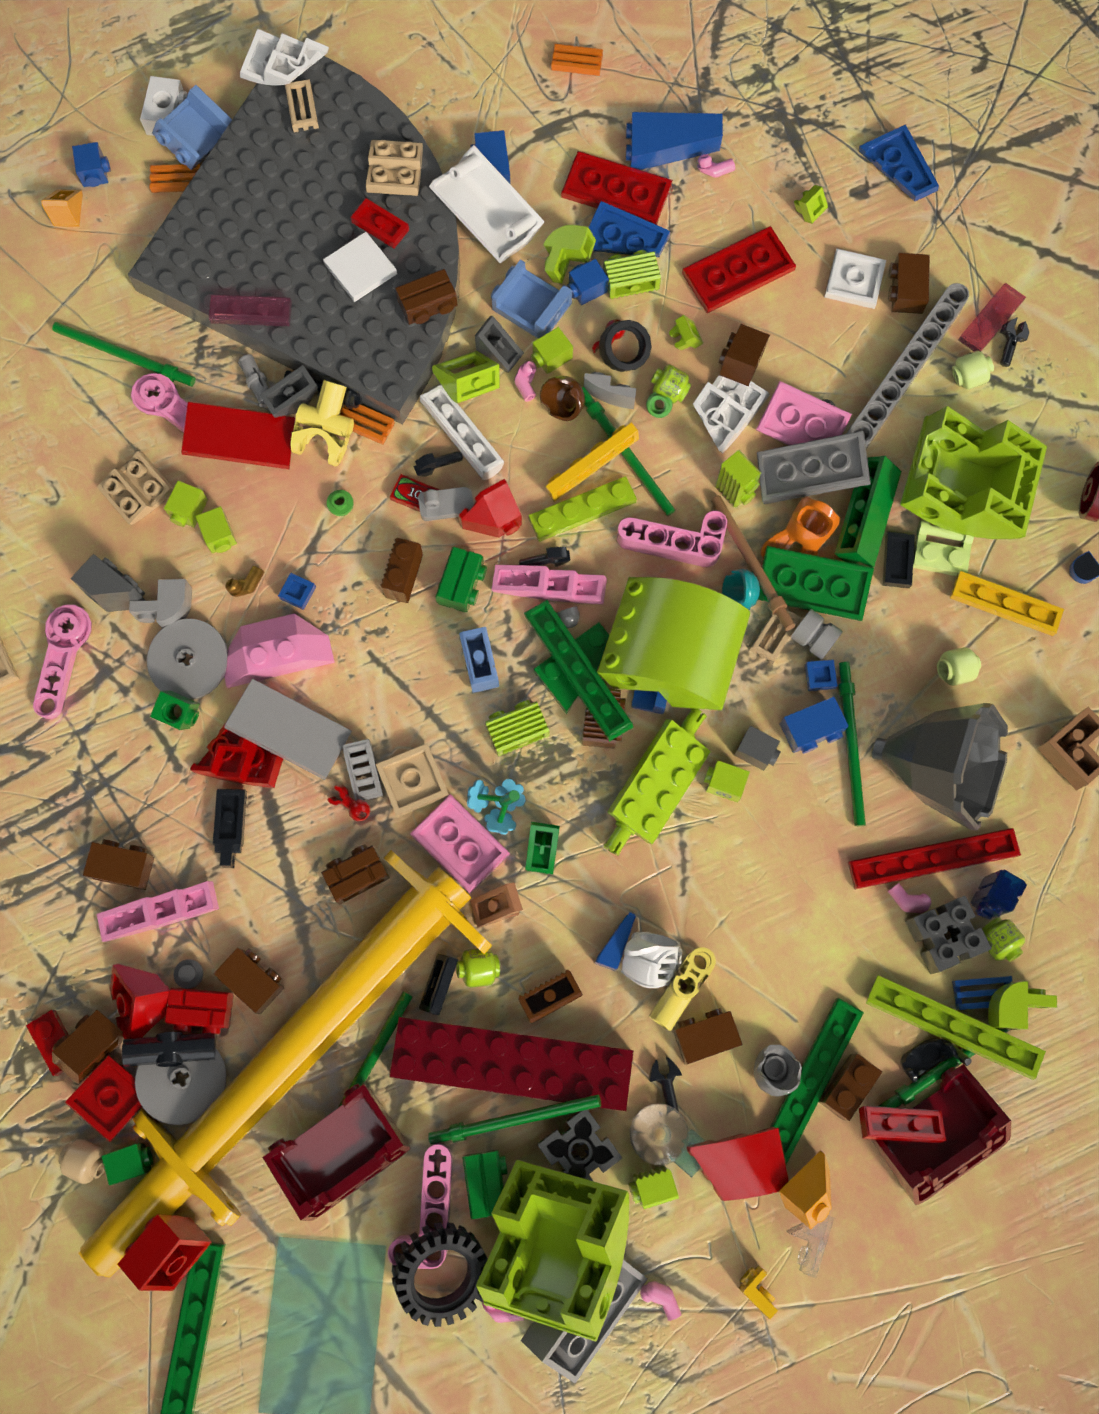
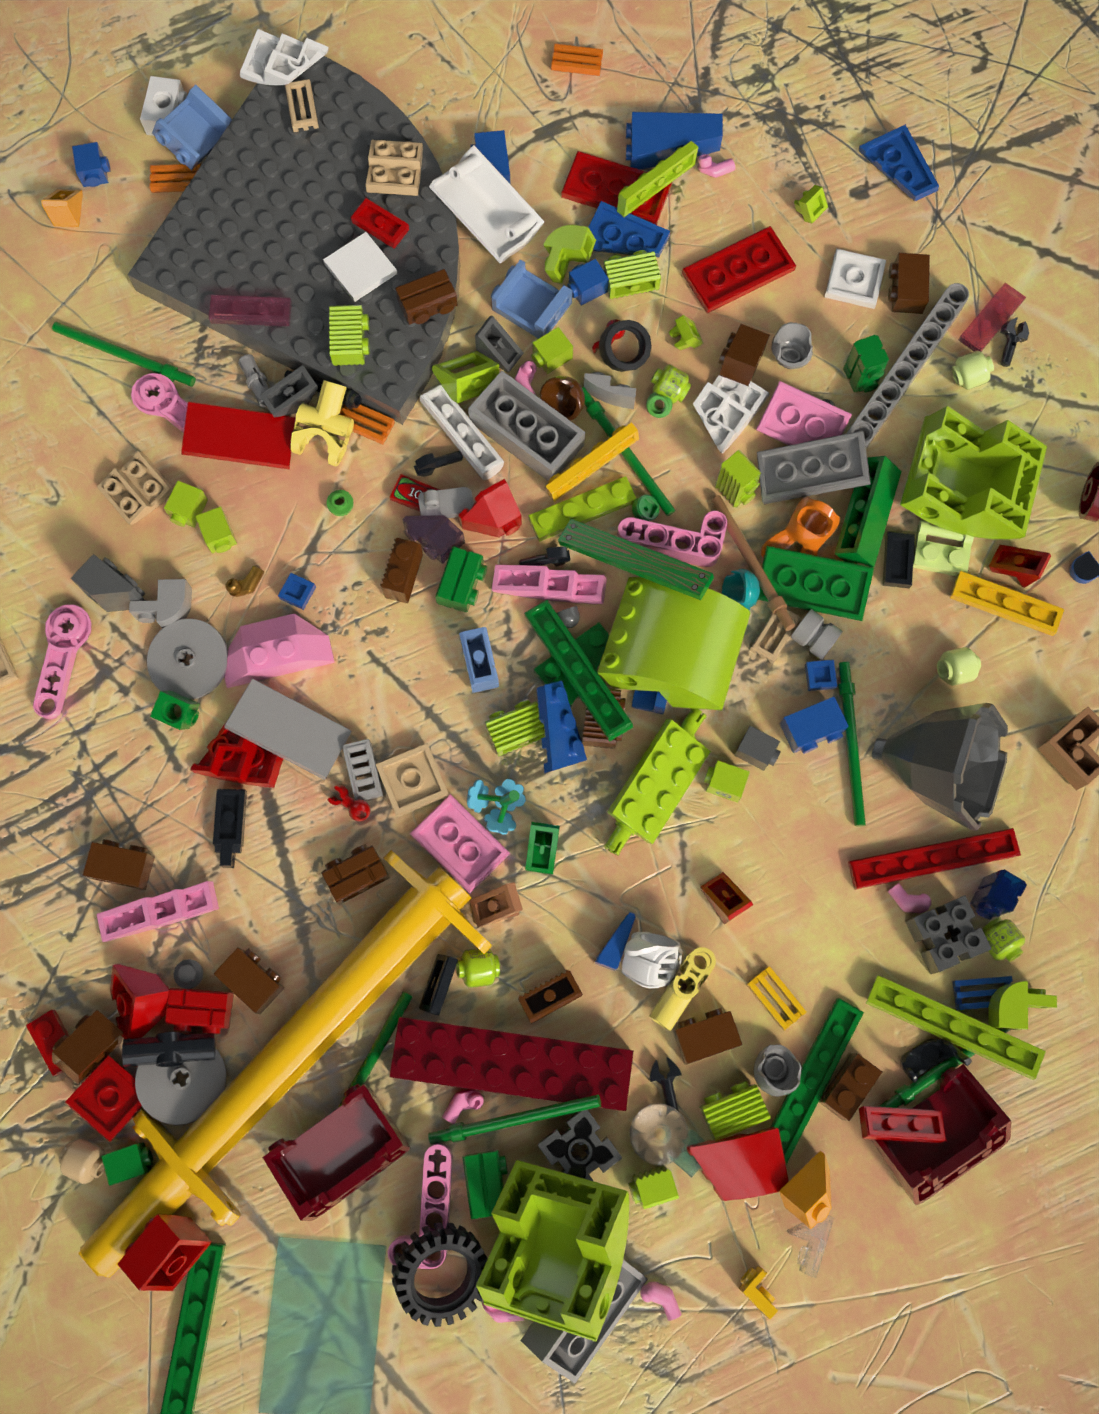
none -> lime brick [329,305,370,366]
none -> clear purple slope [402,515,465,564]
none -> bright pink arm [442,1089,484,1124]
none -> light grey brick [468,371,585,481]
none -> blue wing [537,681,587,773]
none -> green tile [558,519,714,601]
none -> lime plate [617,141,698,217]
none -> green tile [632,495,660,521]
none -> lime brick [699,1081,771,1141]
none -> red slope [700,872,753,925]
none -> yellow tile [746,966,807,1031]
none -> light grey hair [771,322,813,369]
none -> green brick [843,335,889,393]
none -> red slope [989,544,1051,588]

